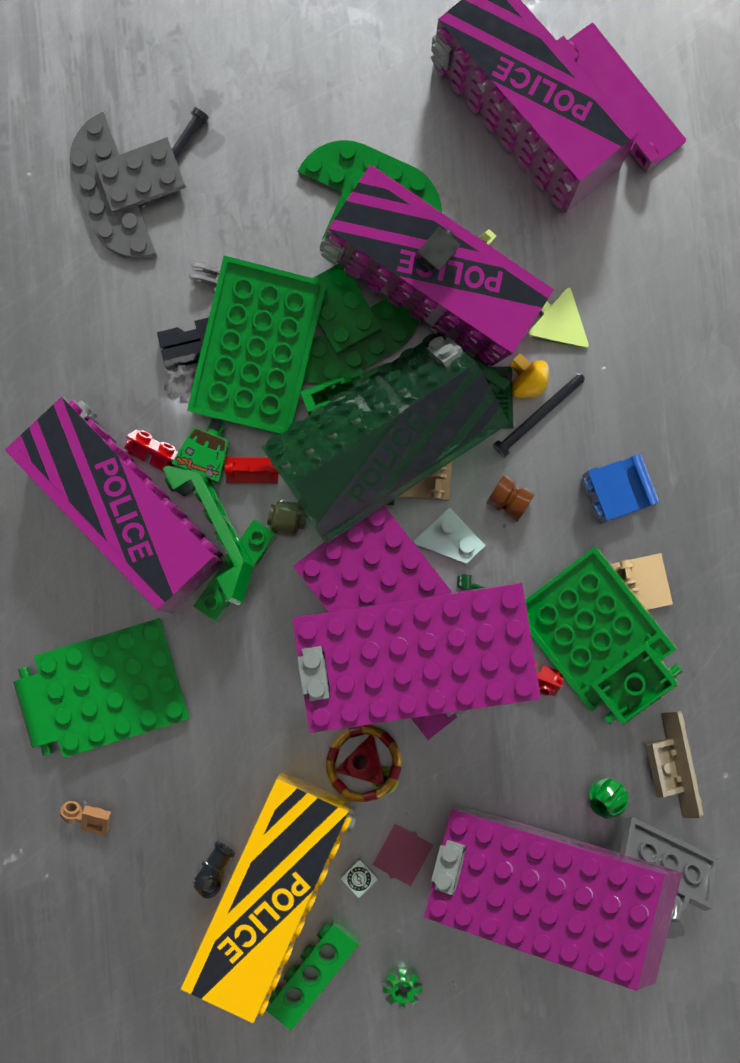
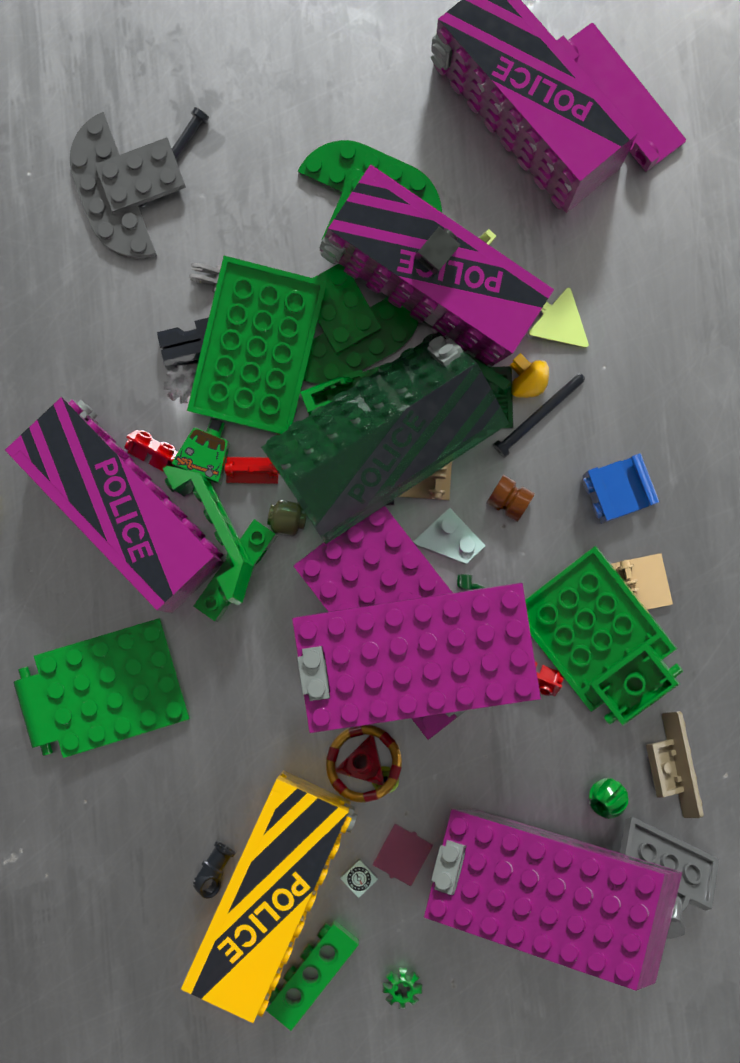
medium nougat plate [60,801,111,836] -> none

